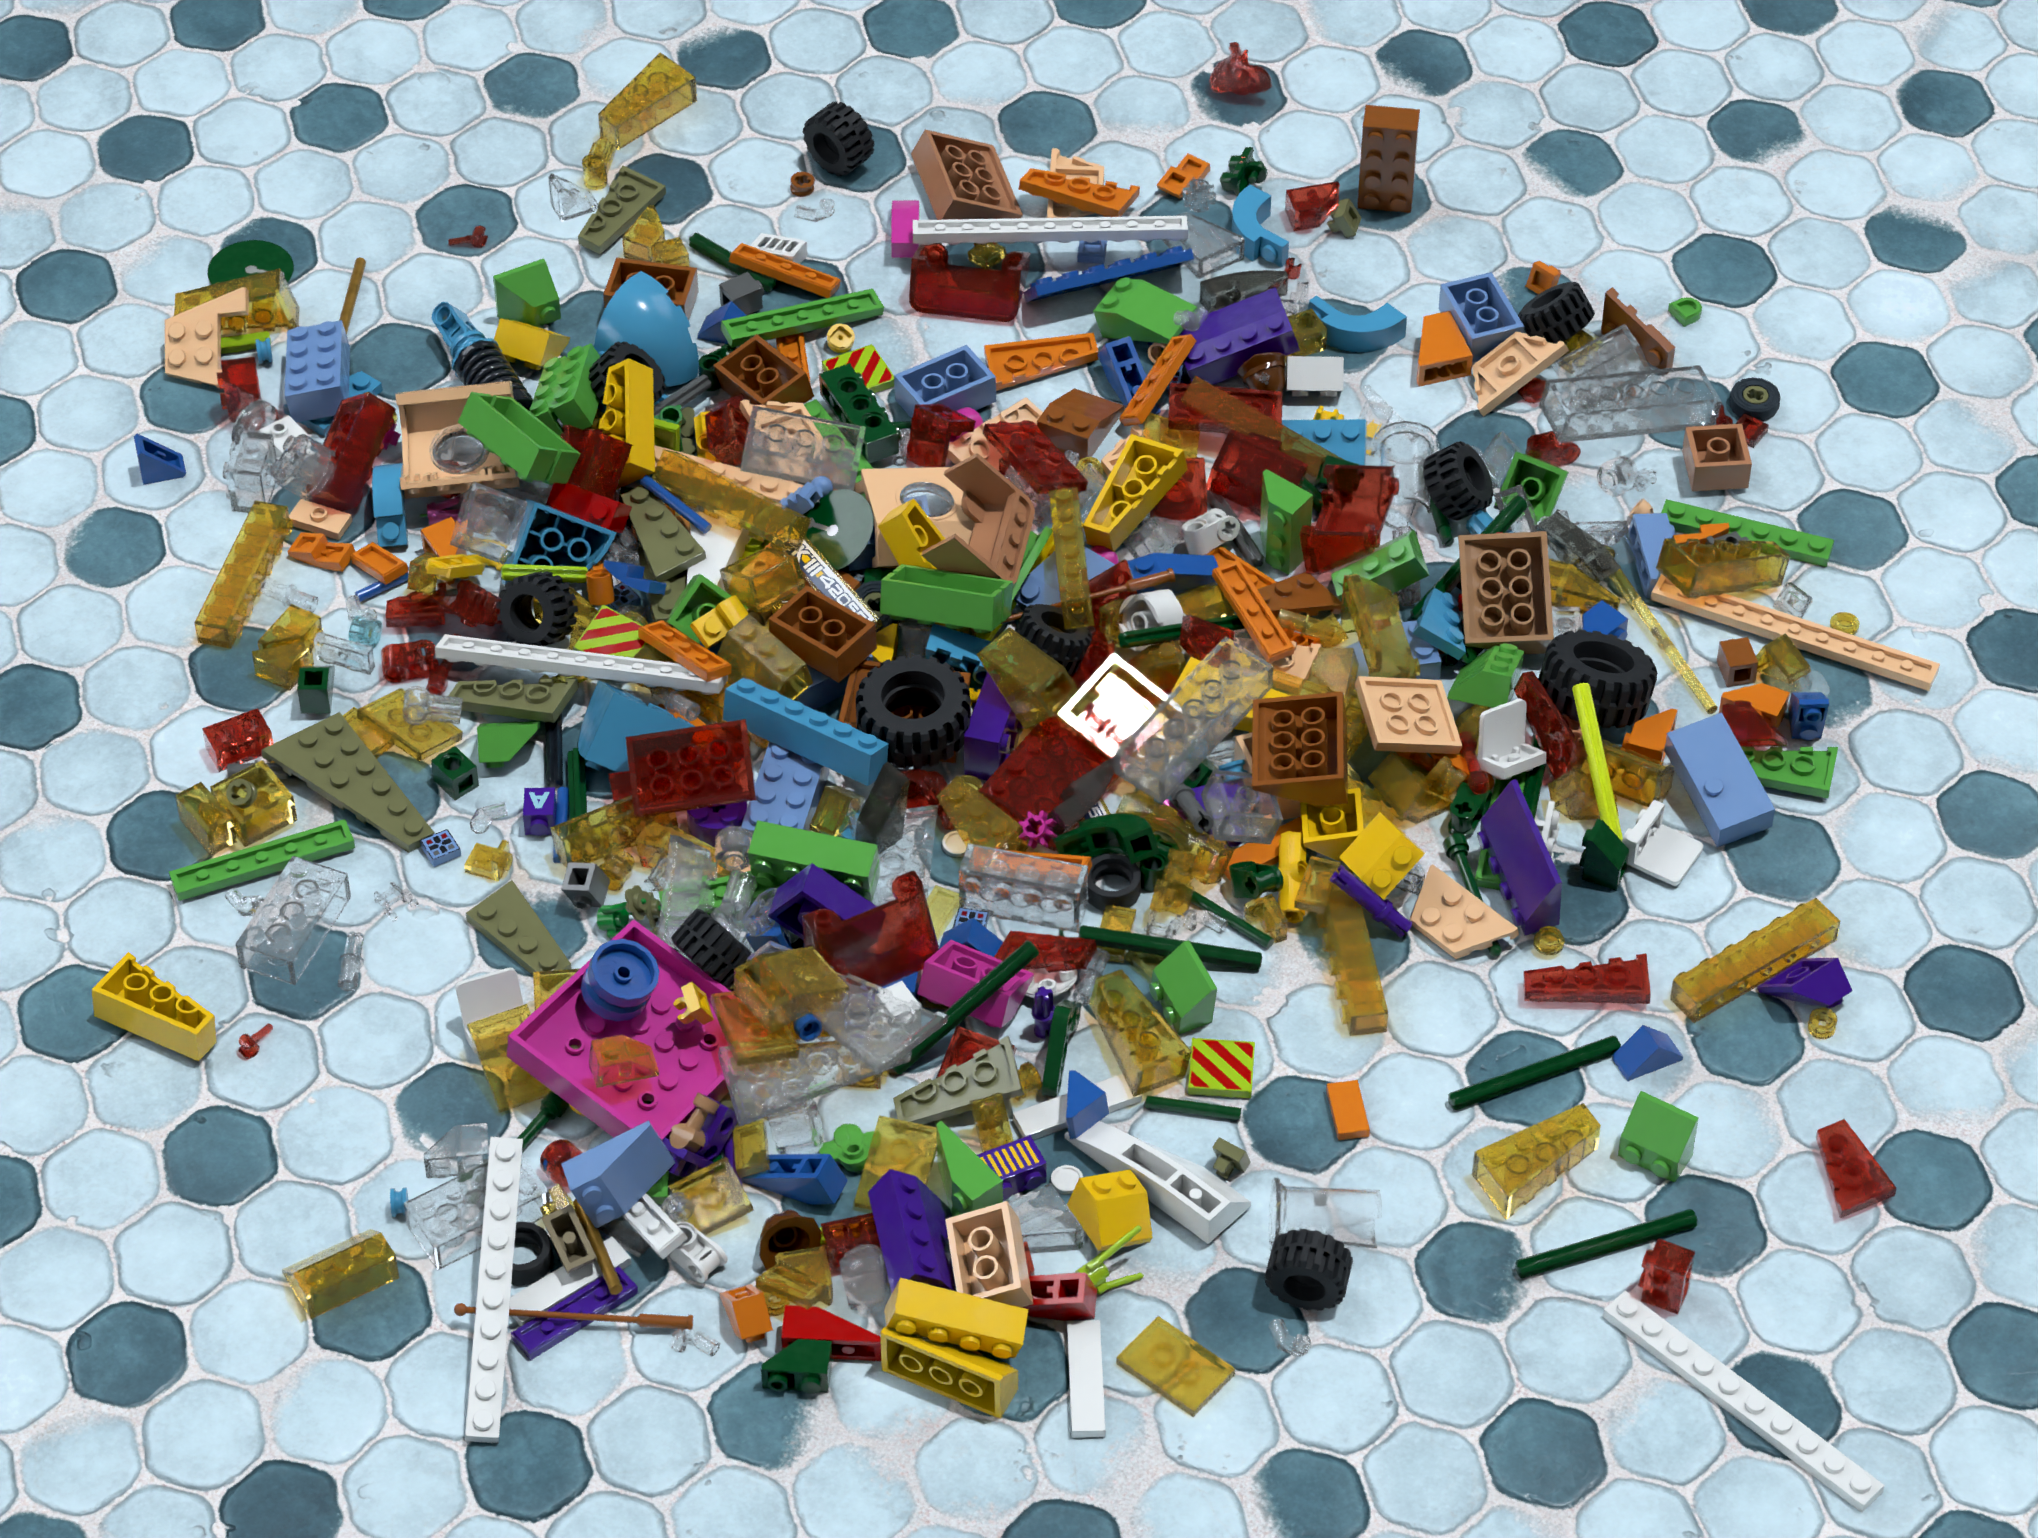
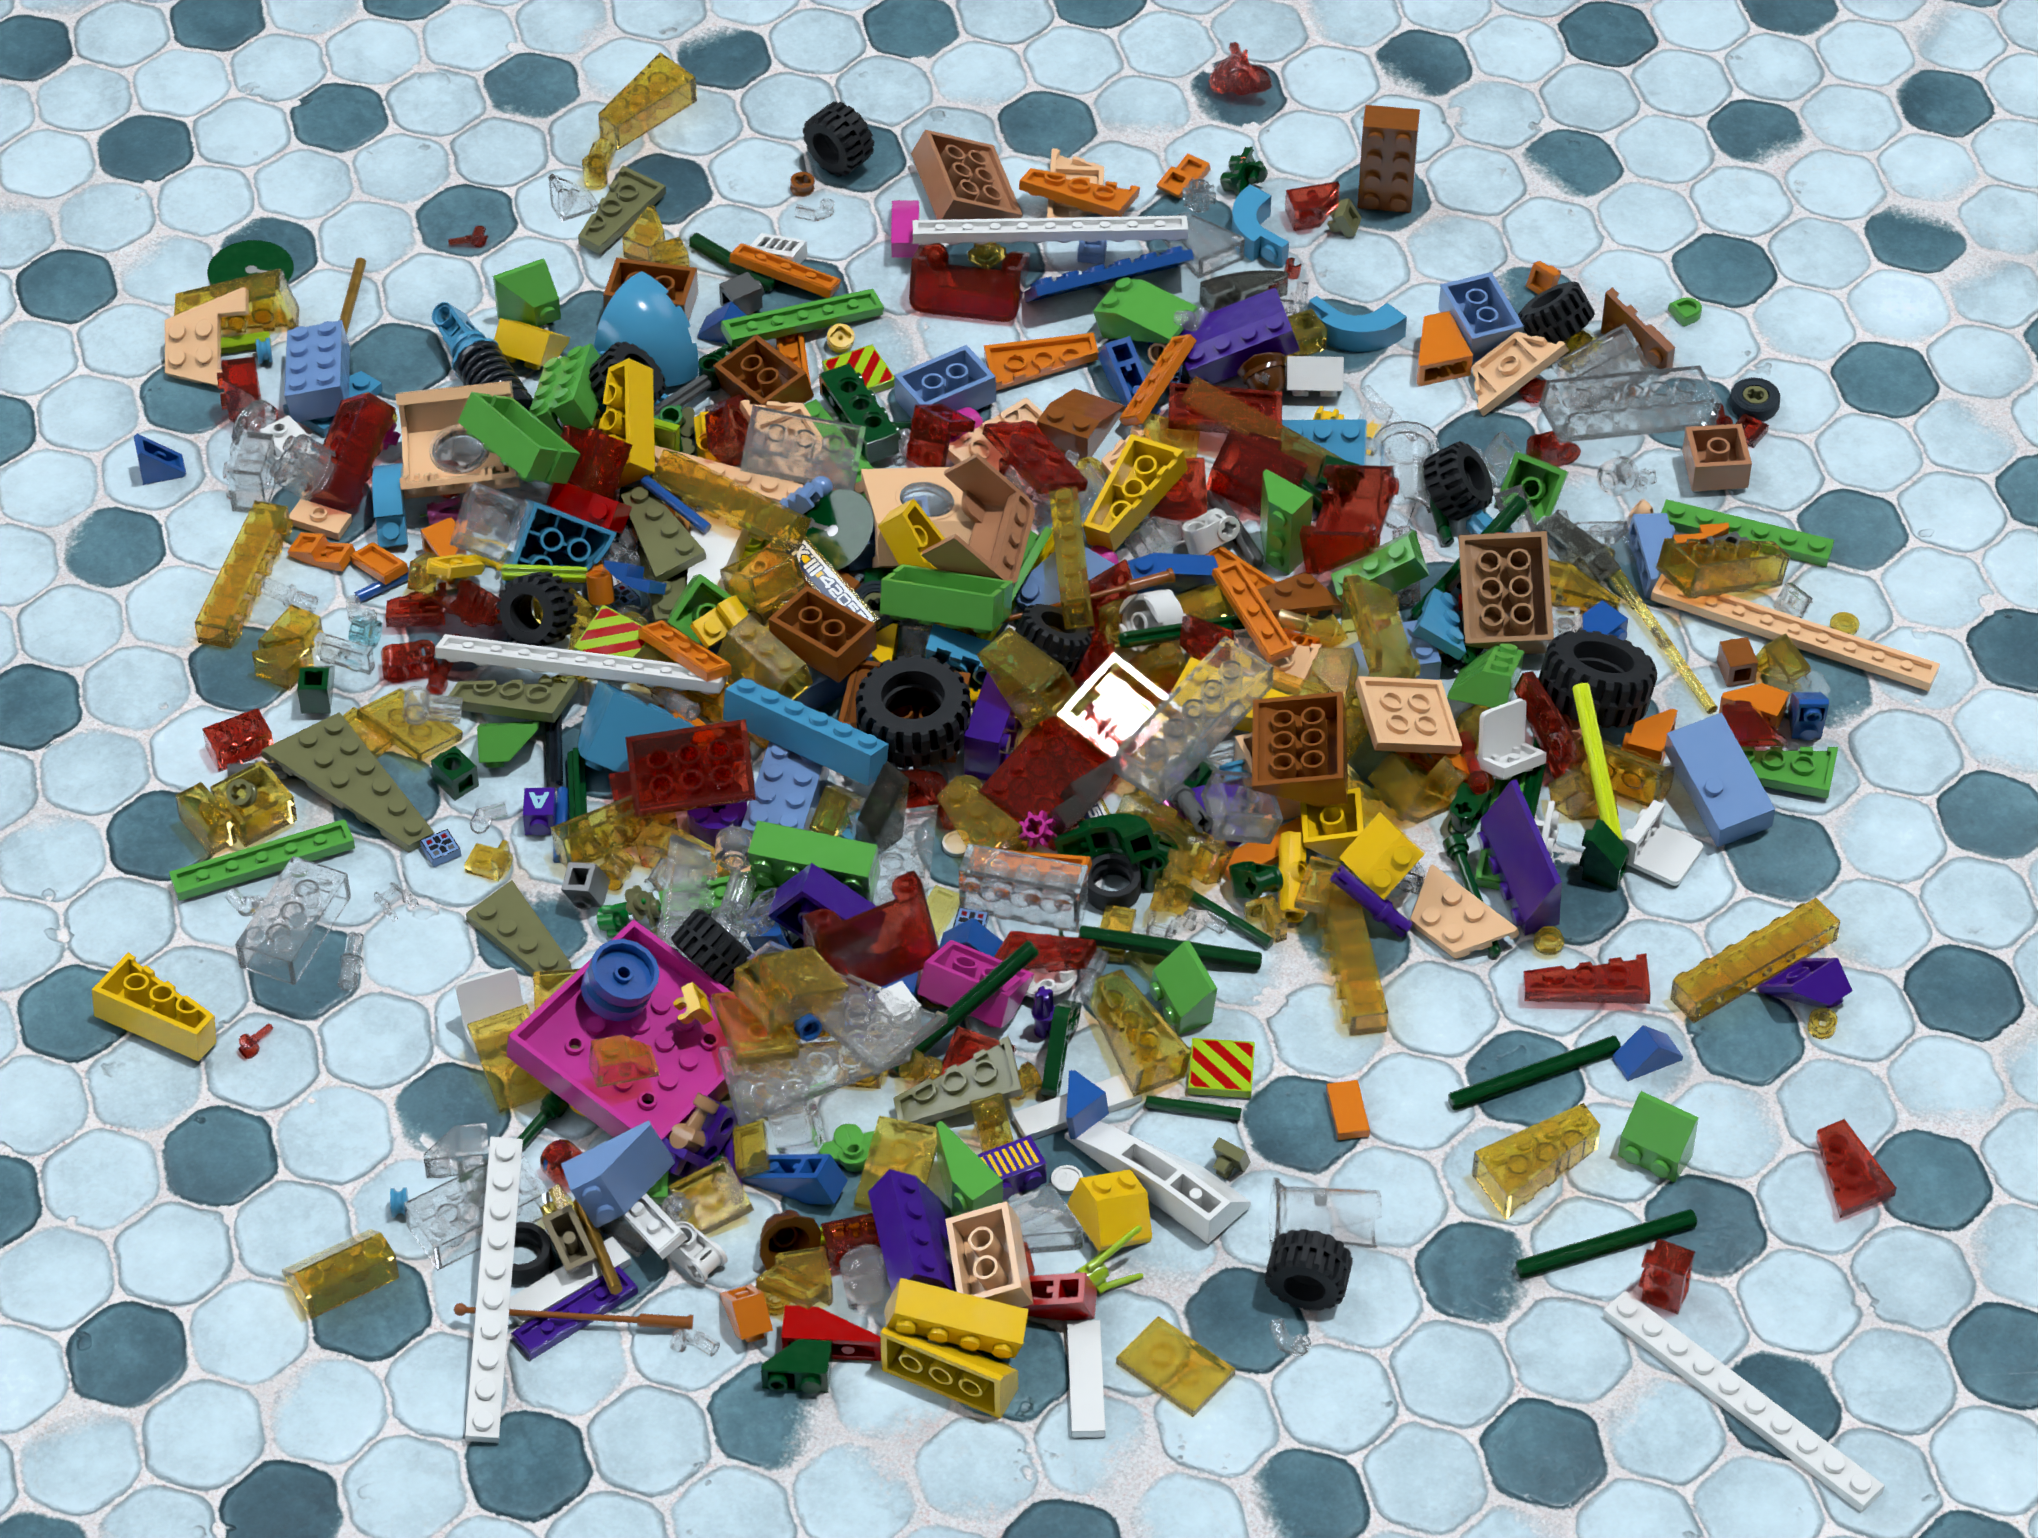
none -> clear yellow wheel [899,1048,943,1084]

